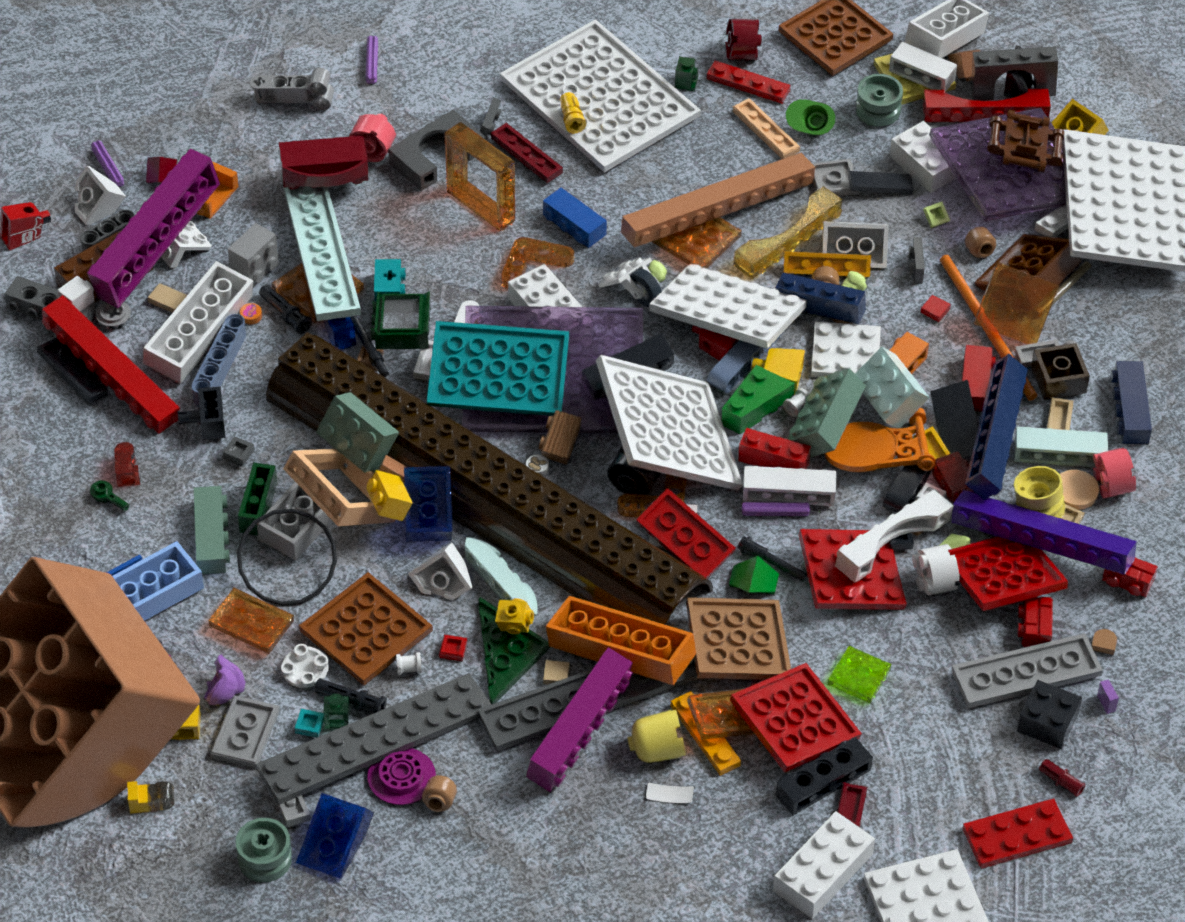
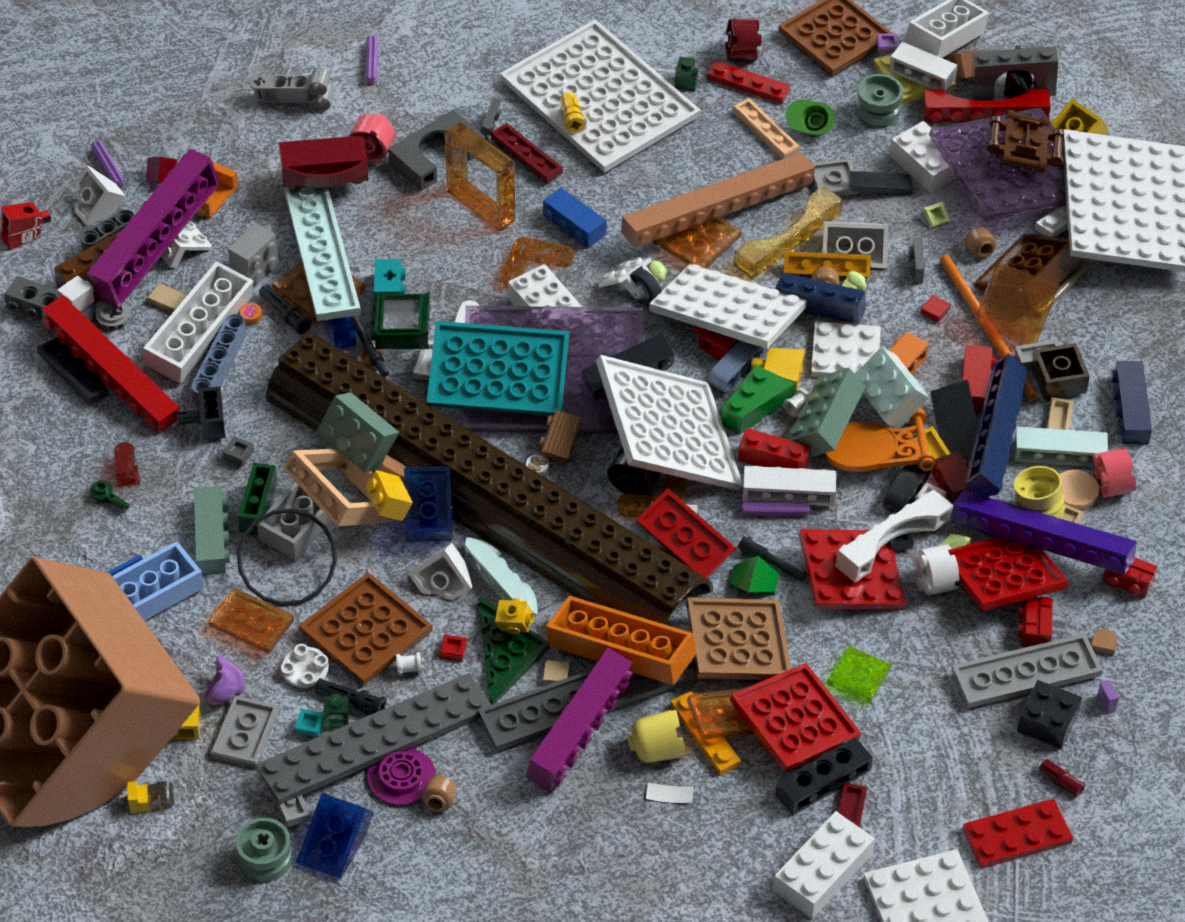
none -> medium lavender tile [876,34,899,53]

